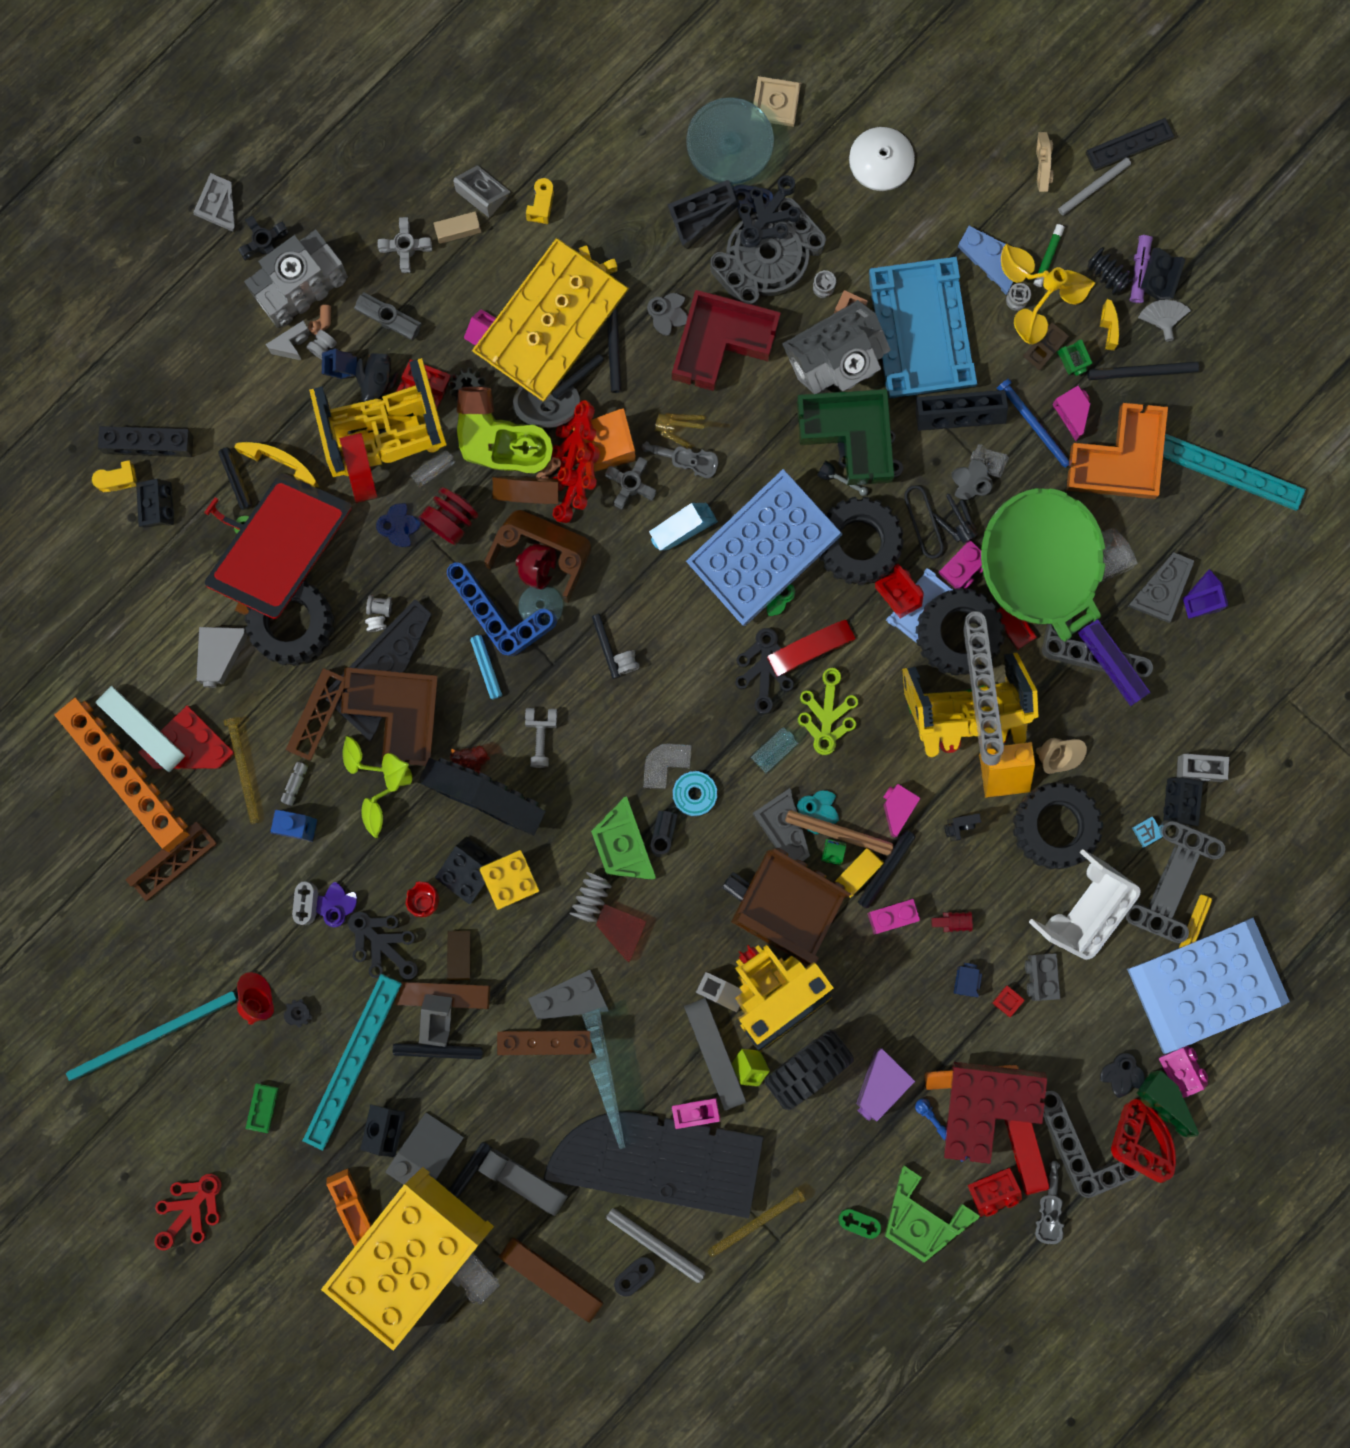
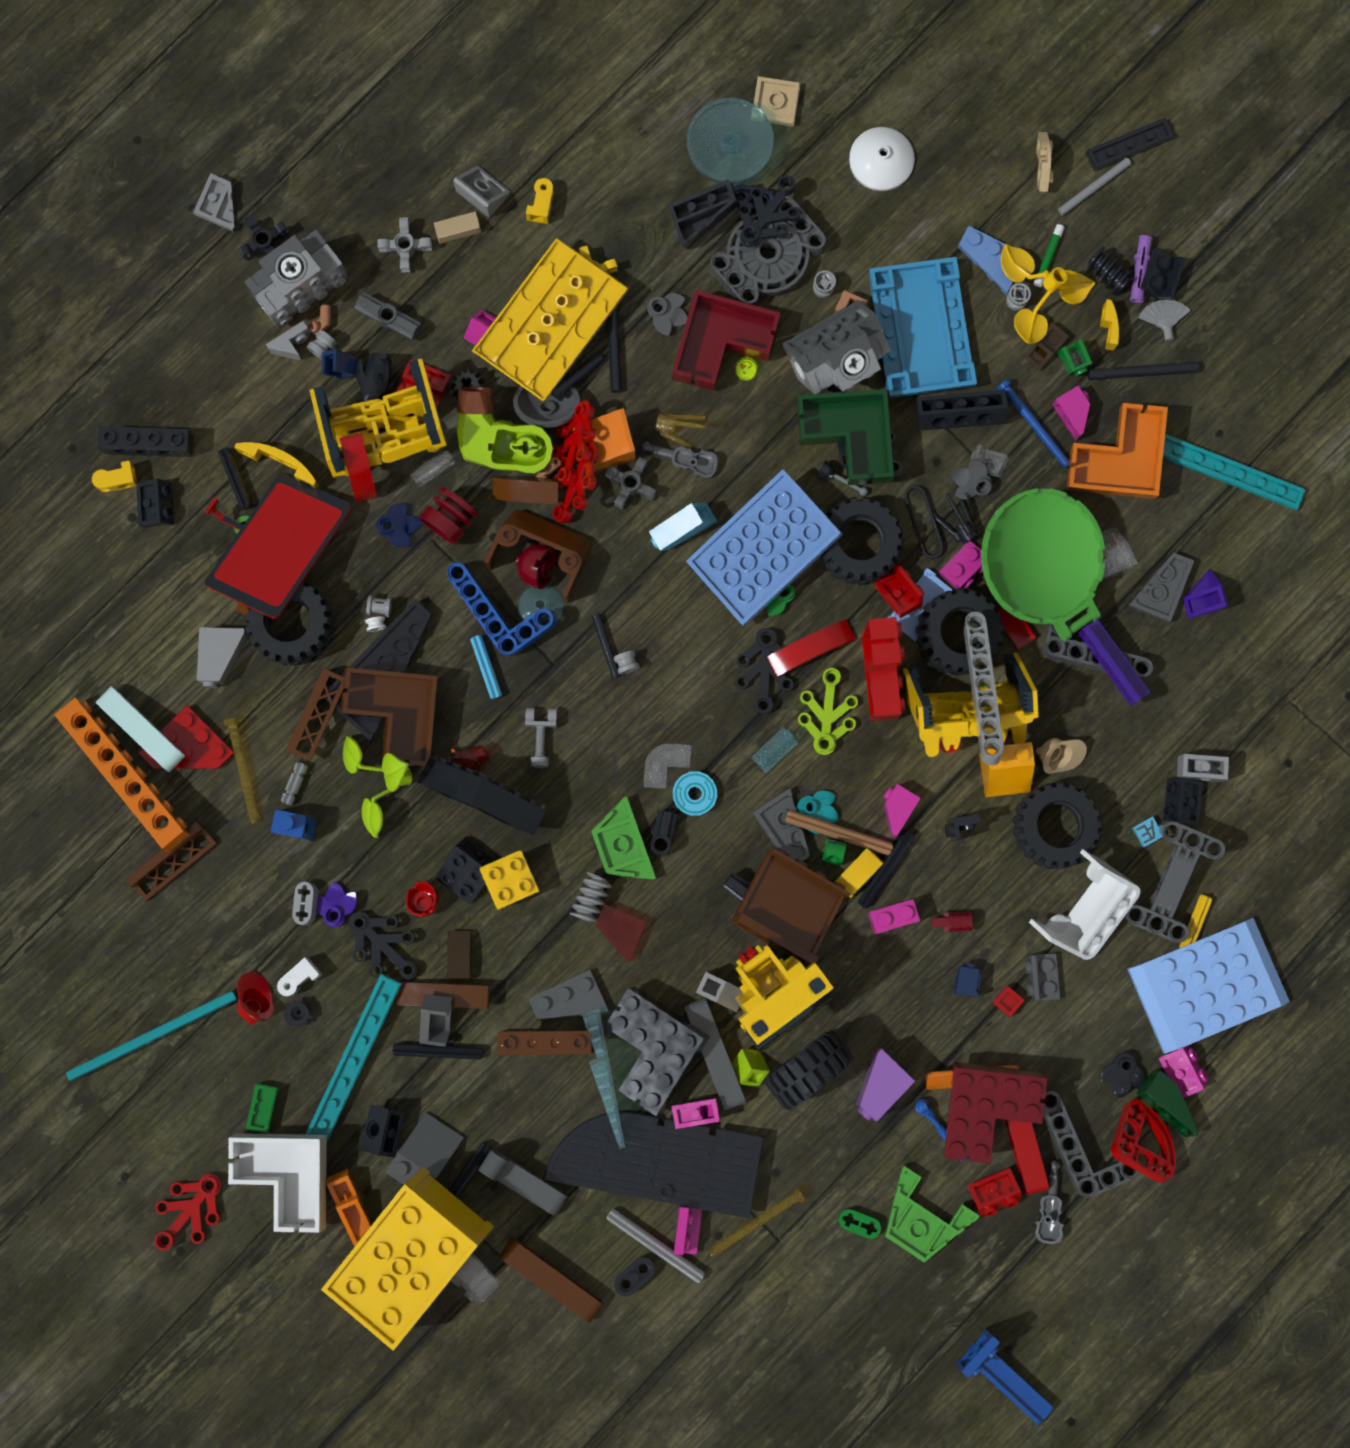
none -> white piece [228,1133,326,1233]
none -> white leg [277,957,323,996]
none -> black piece [605,987,710,1116]
none -> dark pink bracket [674,1206,702,1255]
none -> clear neon green tile [735,357,757,381]
none -> red piece [861,617,905,722]
none -> blue bracket [955,1329,1054,1426]

